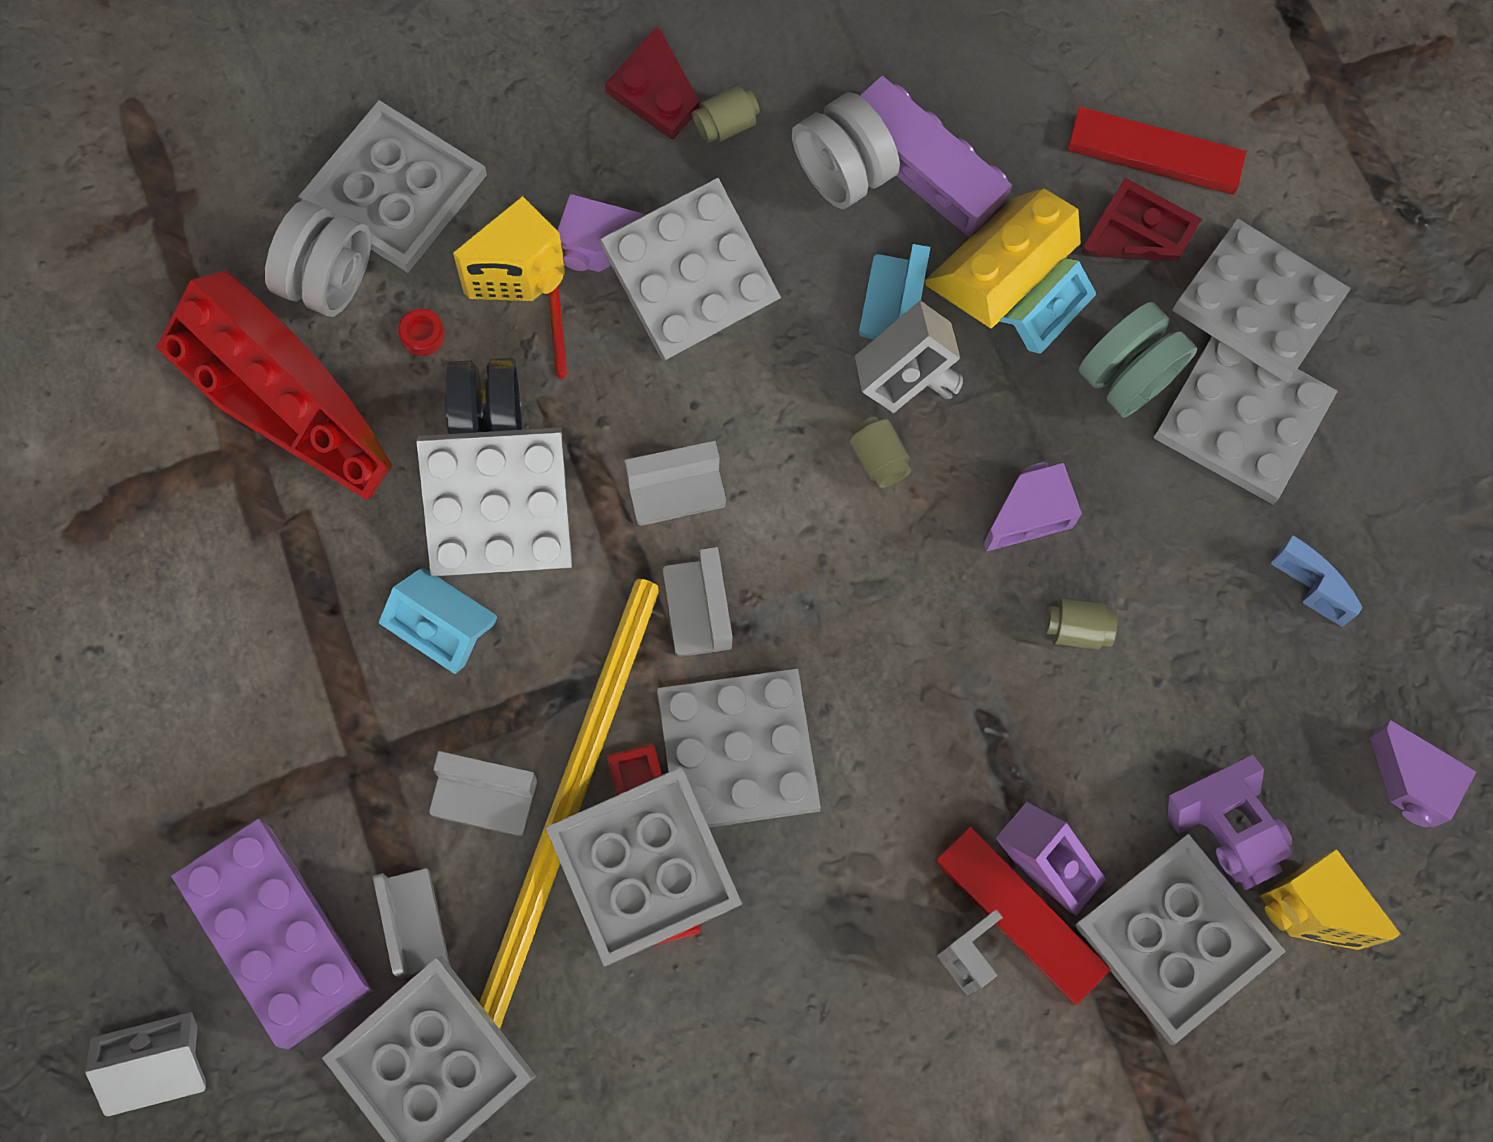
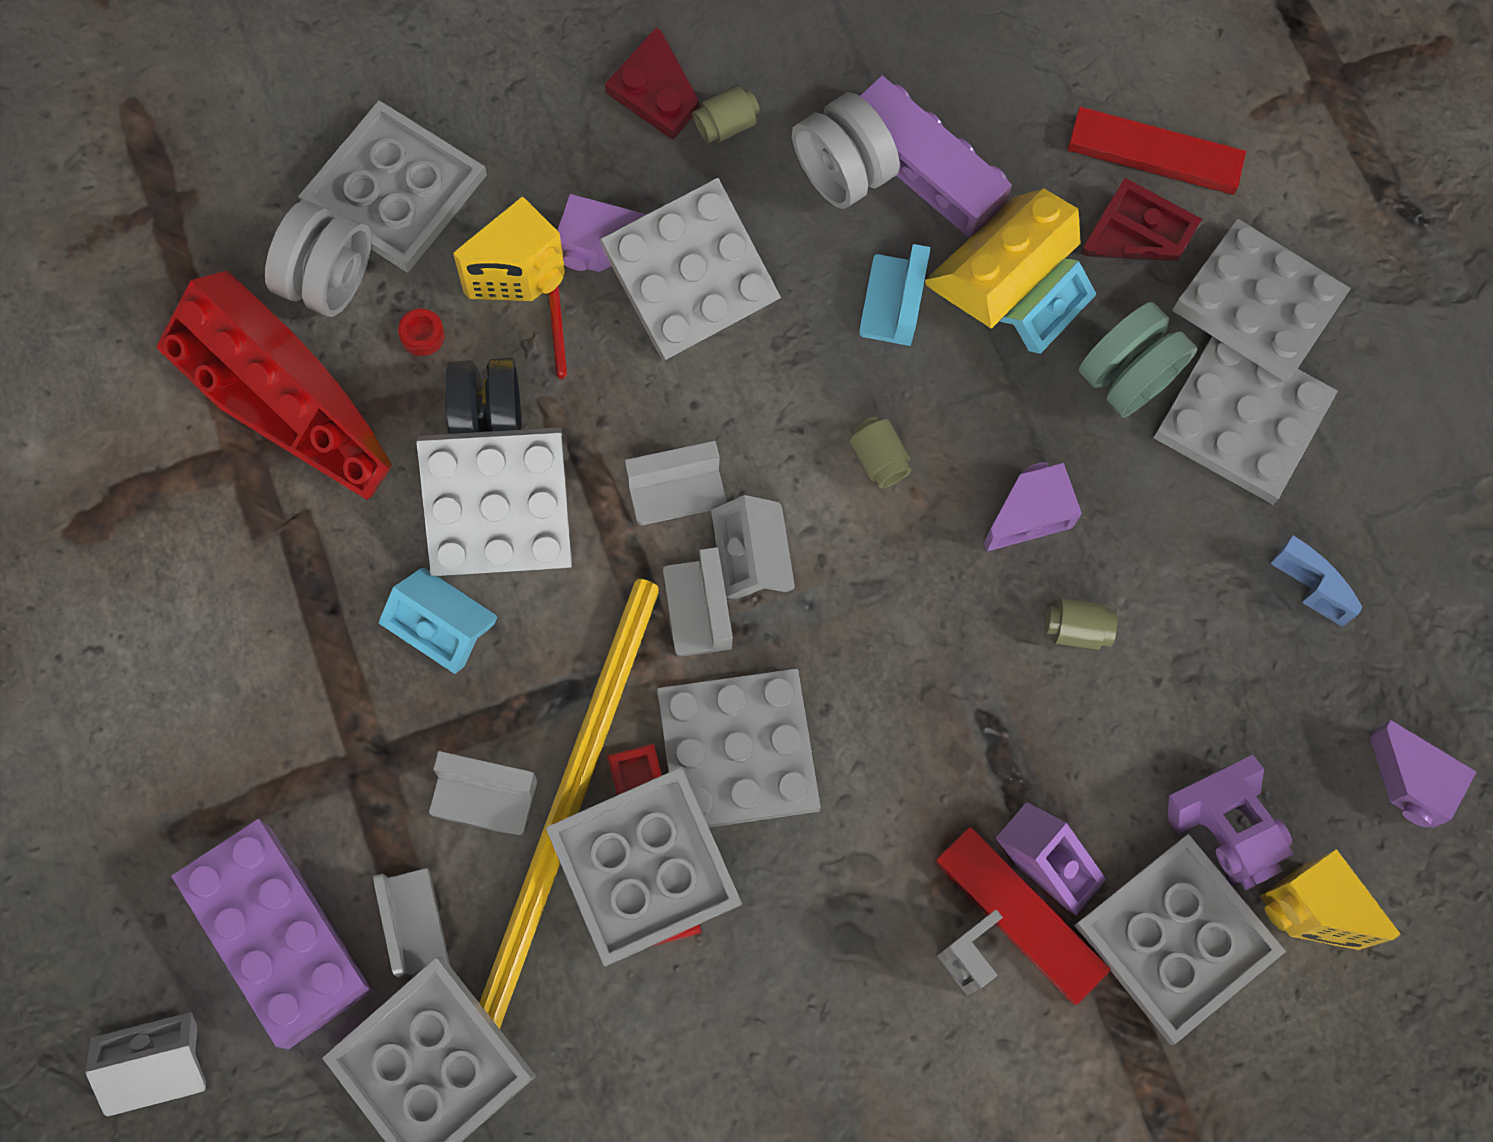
light grey brick [855,300,963,413] -> none
none -> light grey panel [711,495,795,600]

